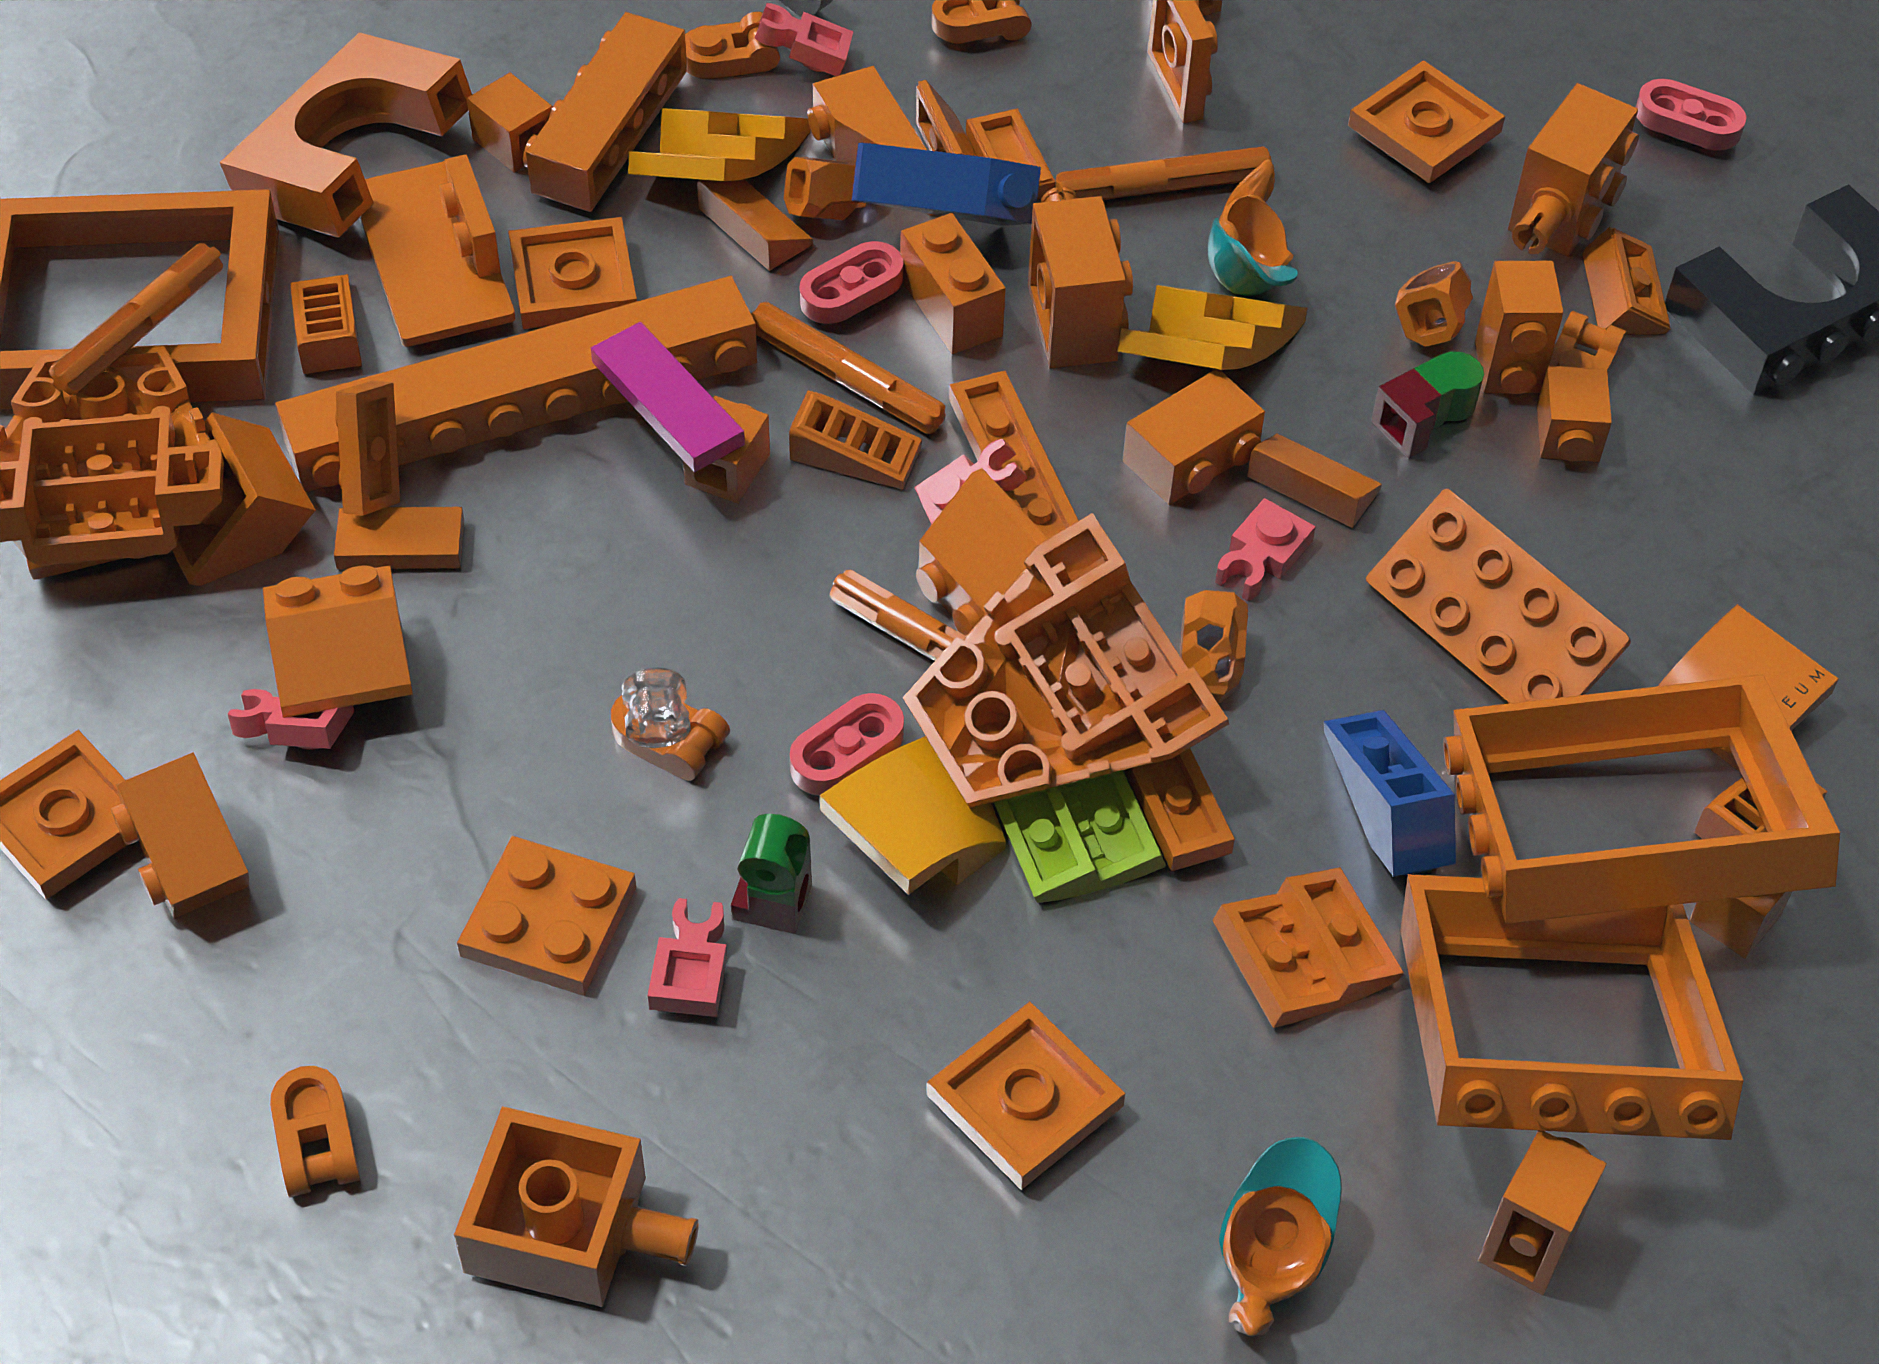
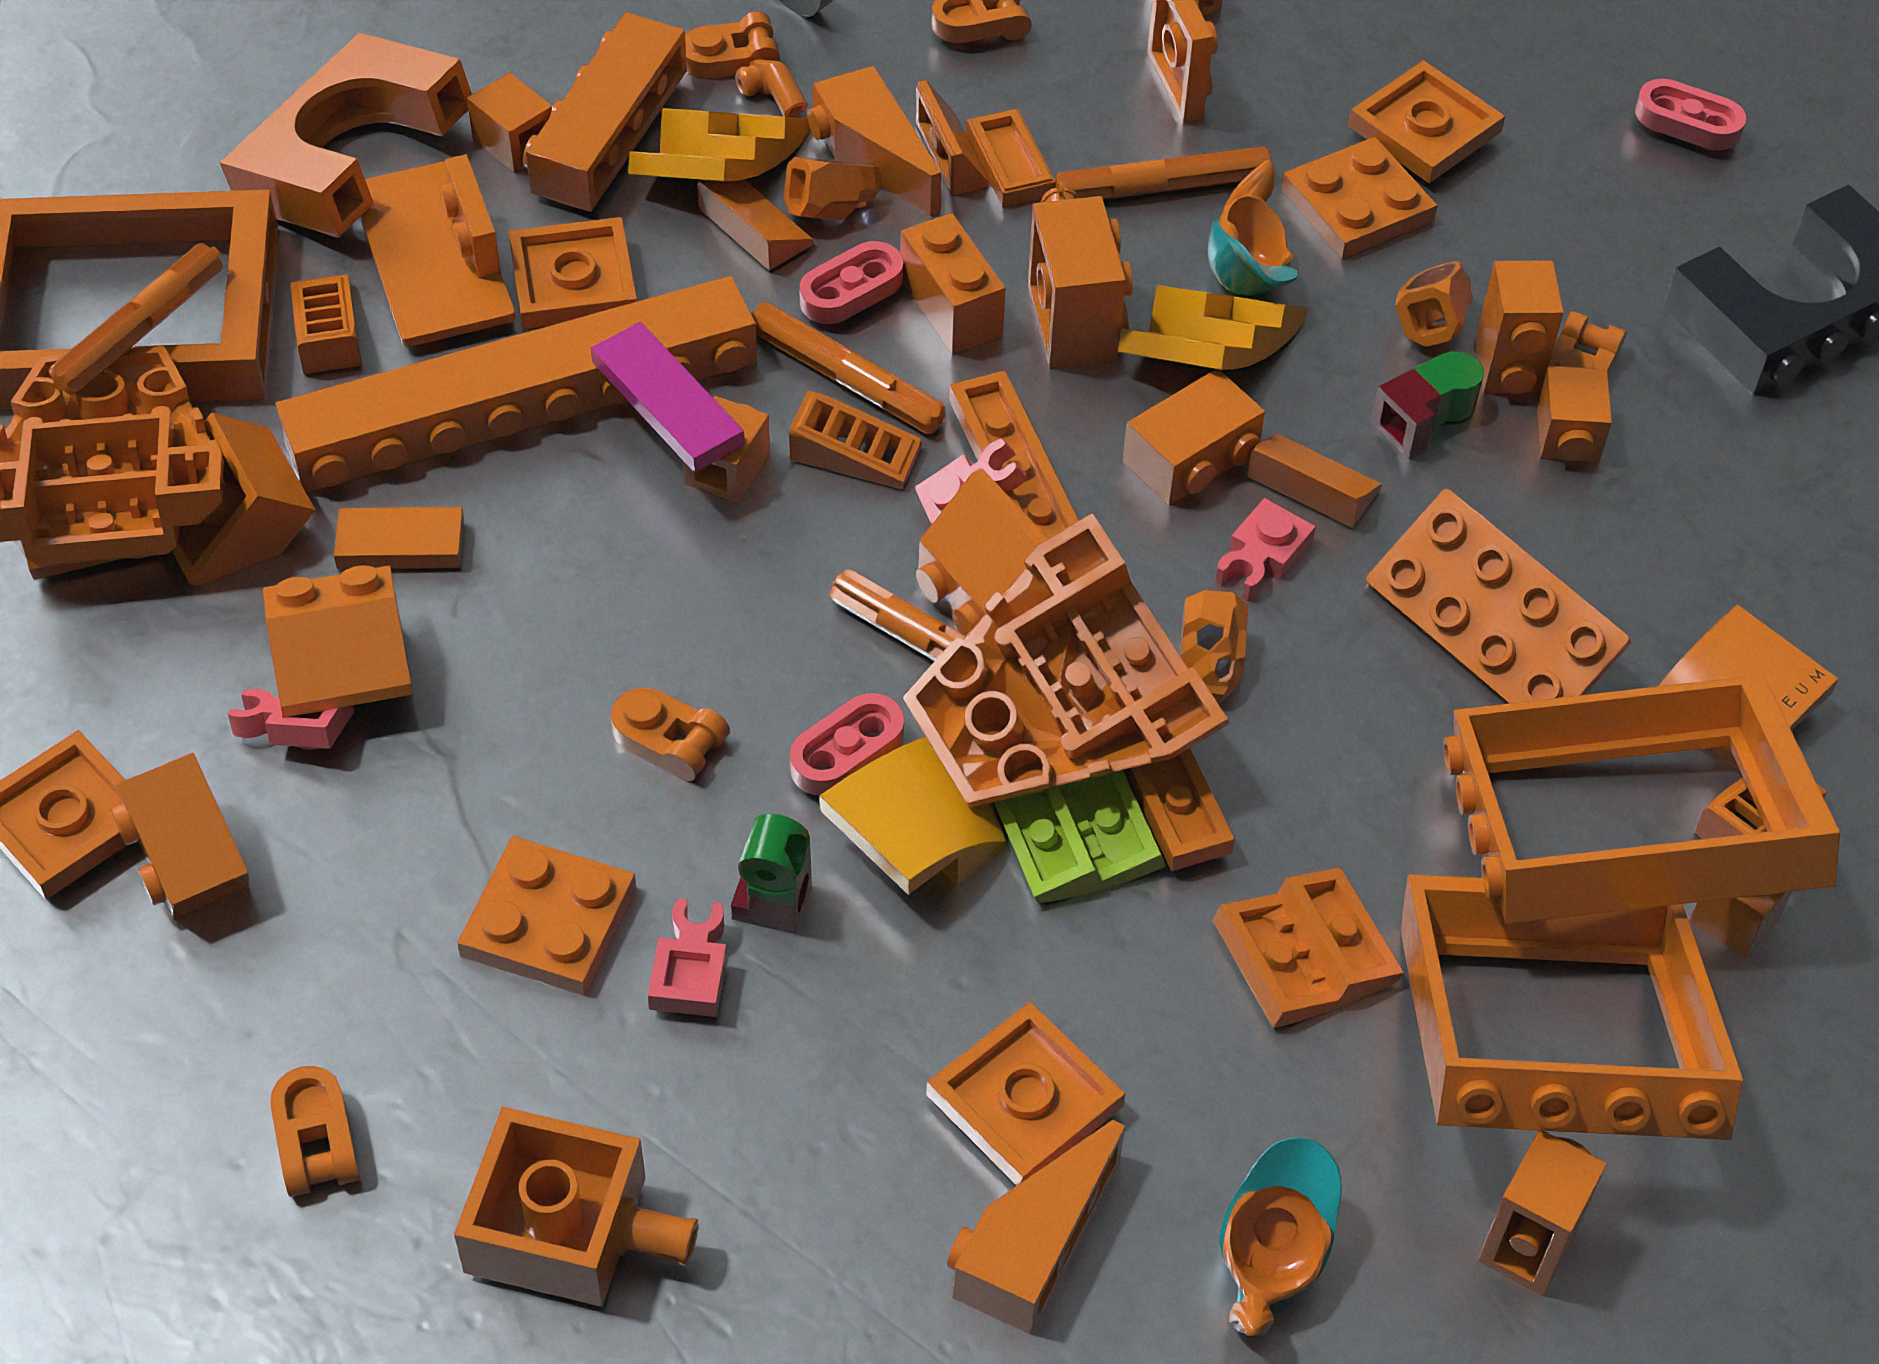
orange plate [335,381,400,516] -> none
clear wheel [621,667,691,748] -> none
coral plate [755,3,854,76] -> none
blue slope [852,143,1041,226] -> none
blue slope [1324,710,1456,877] -> none
orange brick [1508,83,1639,257] -> none
orange slope [1582,226,1671,335] -> none
none -> orange arm [735,59,808,117]
none -> orange slope [947,1120,1125,1335]
none -> orange plate [1281,136,1438,259]

